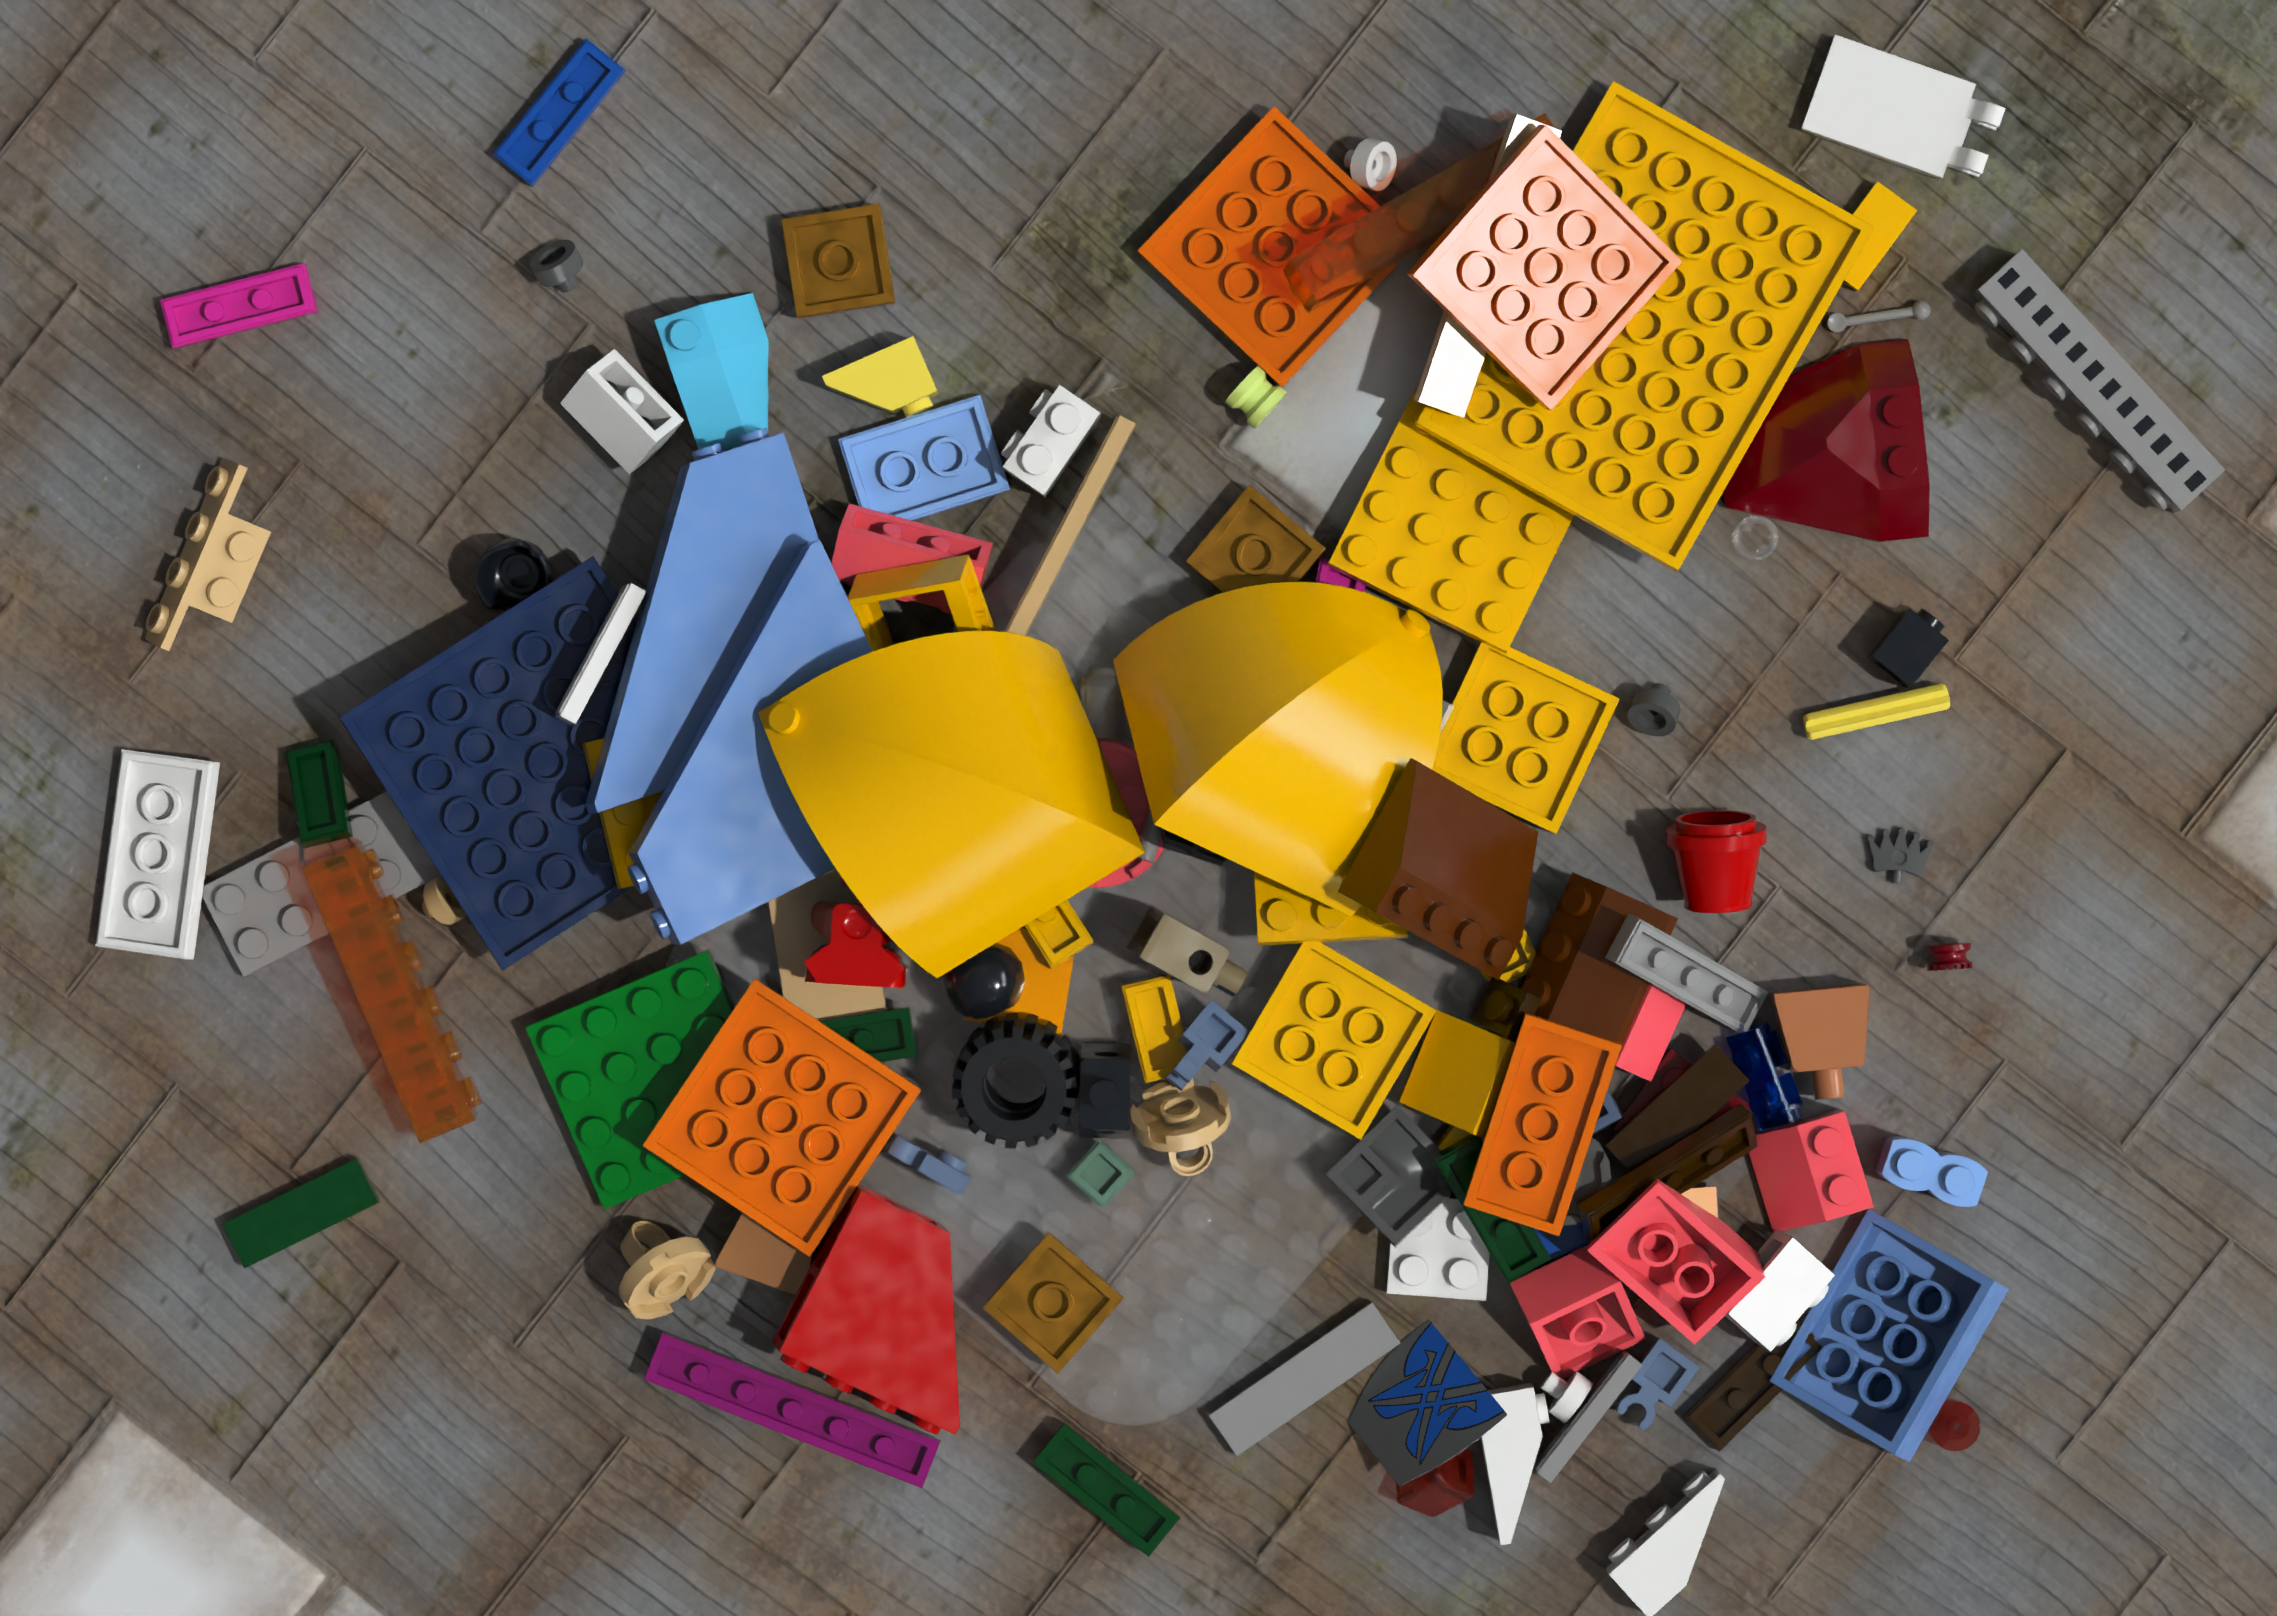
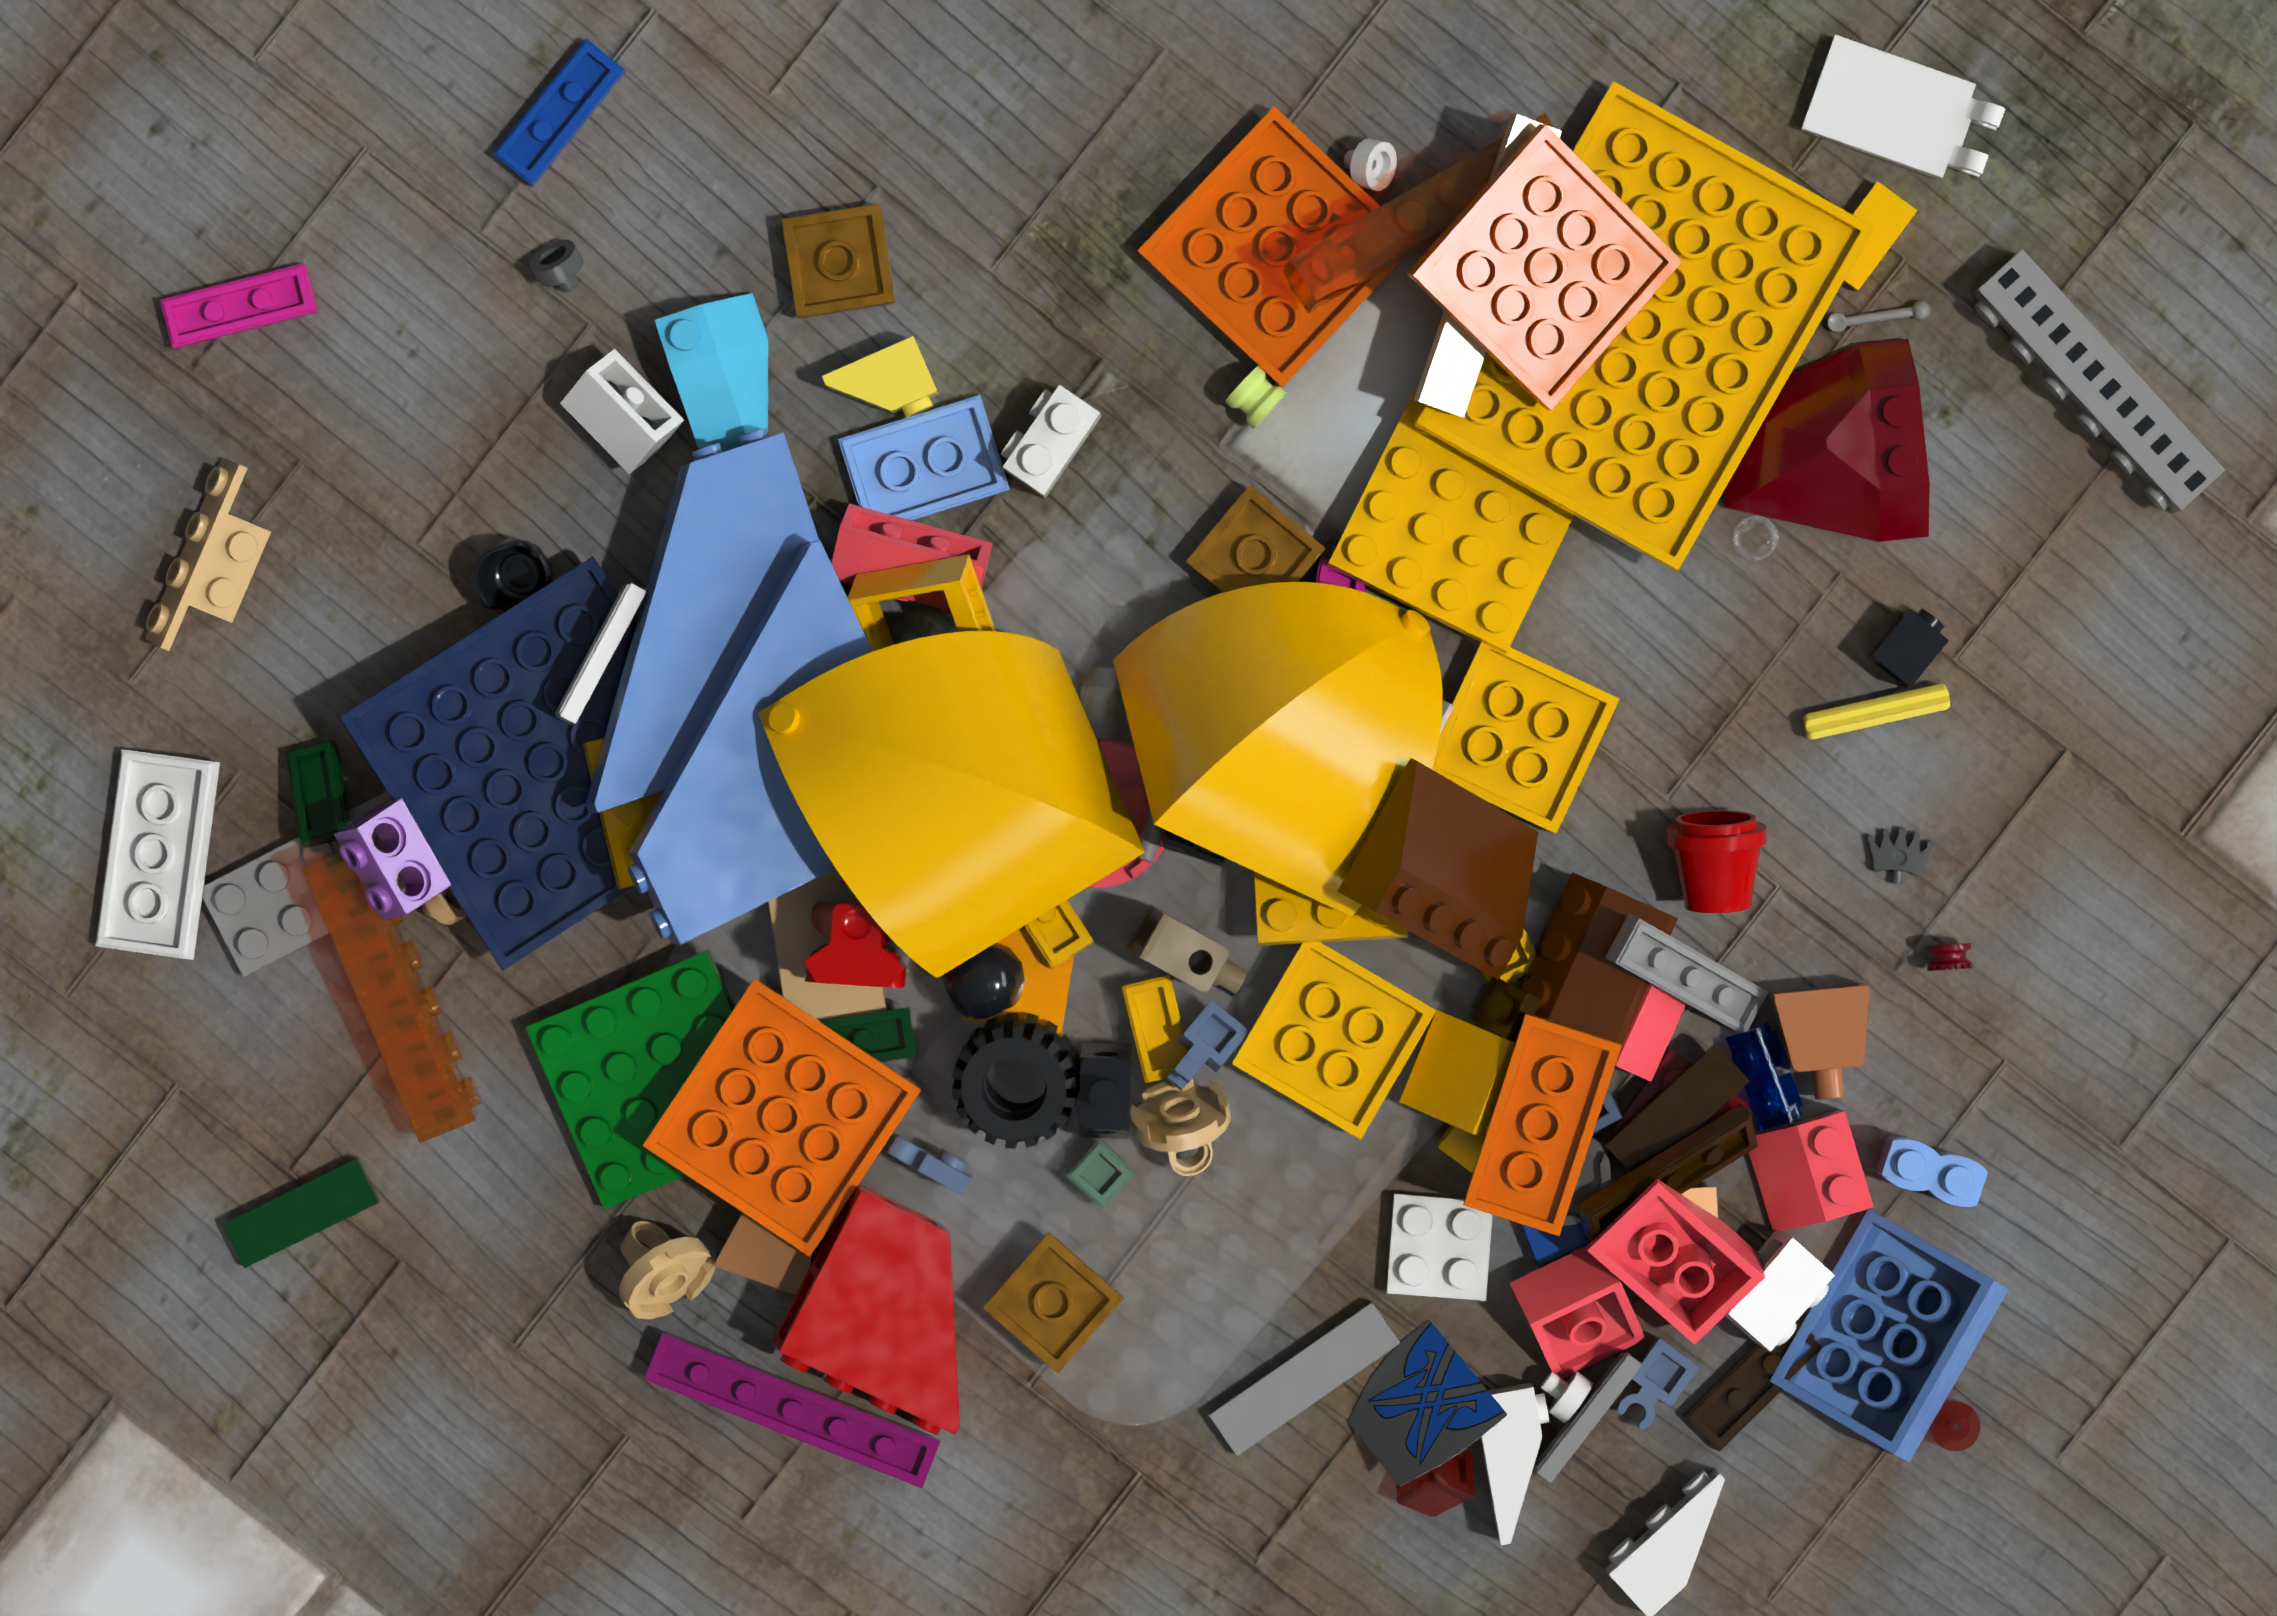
tan tile [1004,415,1136,636] -> none
dark green plate [1033,1422,1180,1557] -> none
dark grey plate [1326,1105,1454,1248] -> none
dark green tile [1433,1134,1551,1283] -> none
dark grey tile [1627,683,1681,736] -> none
none -> medium lavender brick [334,798,451,921]

